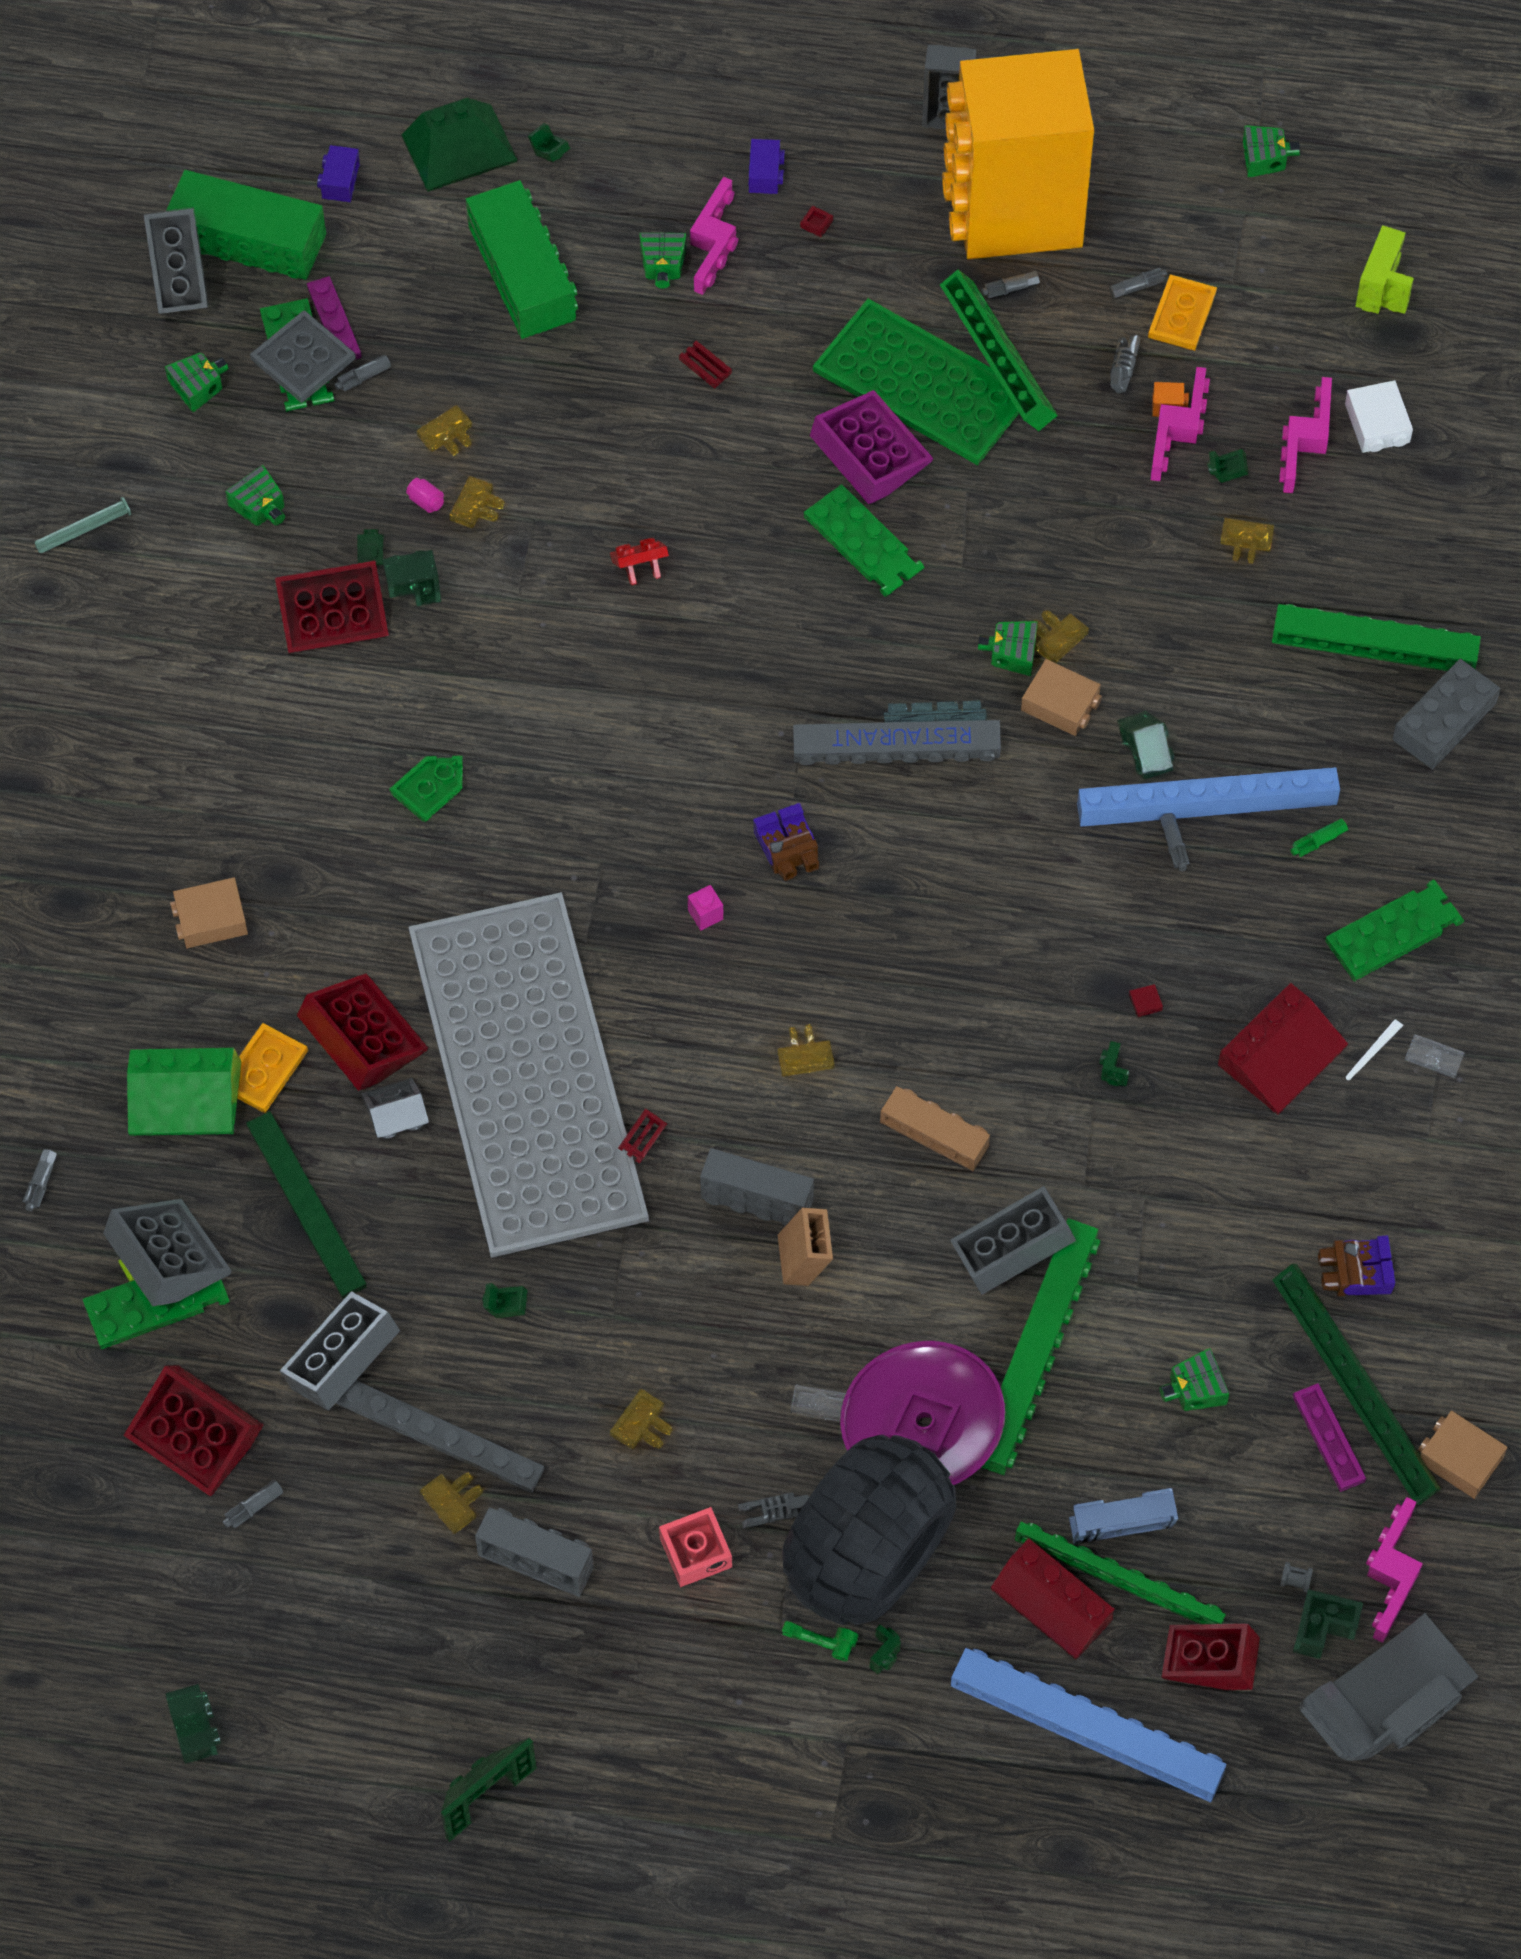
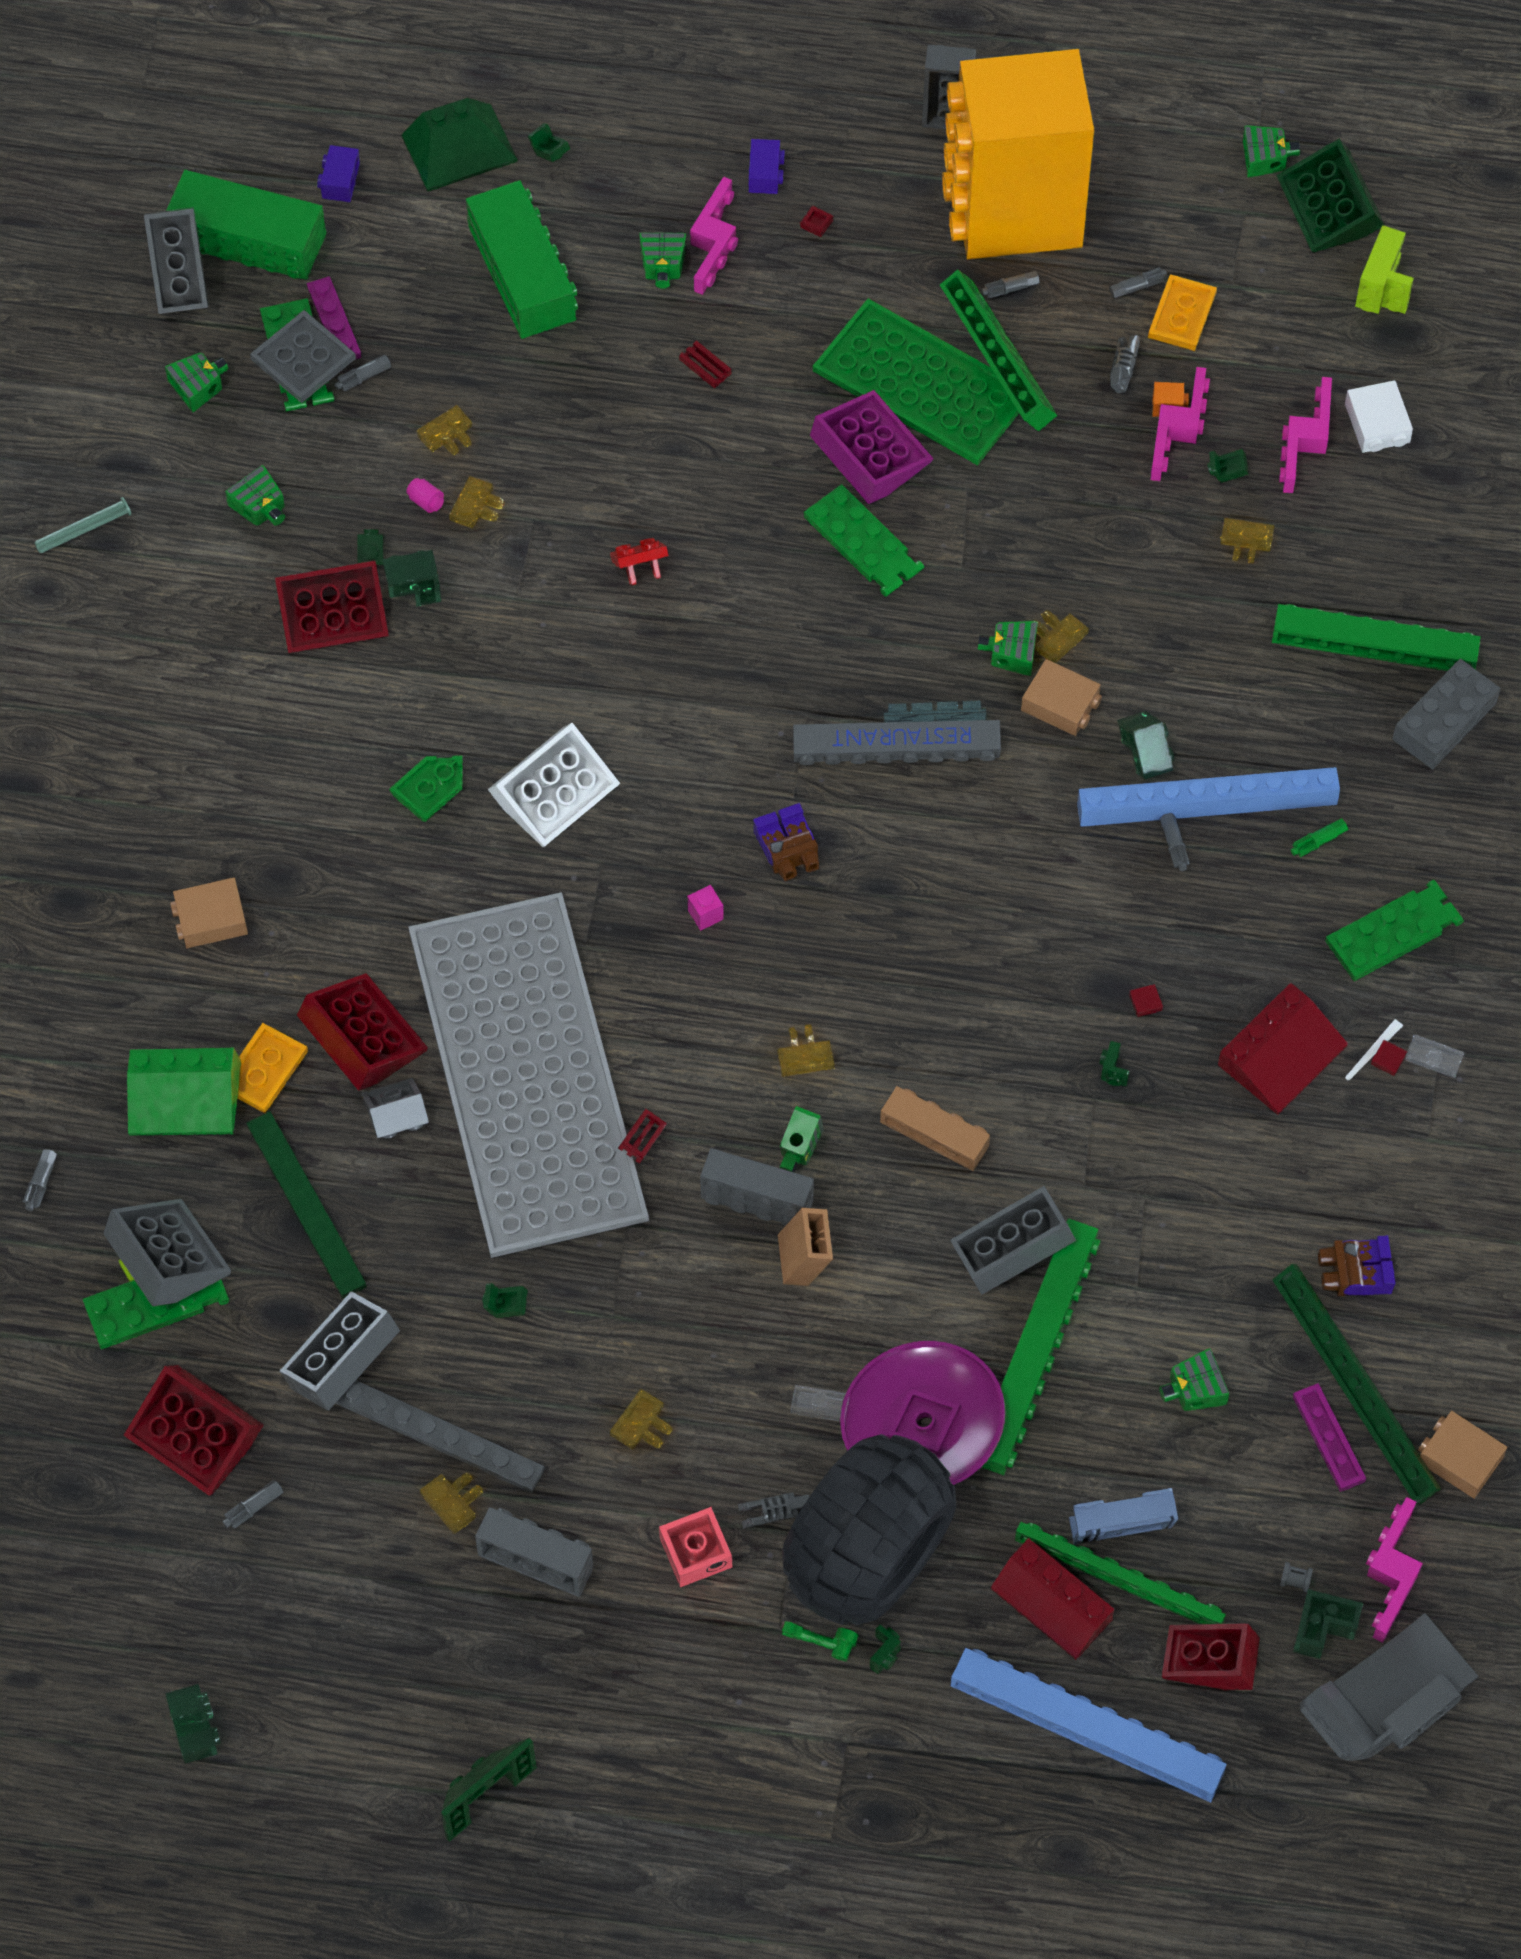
none -> white slope [488,723,620,847]
none -> green torso [779,1106,824,1173]
none -> dark green slope [1276,138,1385,253]
none -> dark red tile [1371,1040,1407,1076]

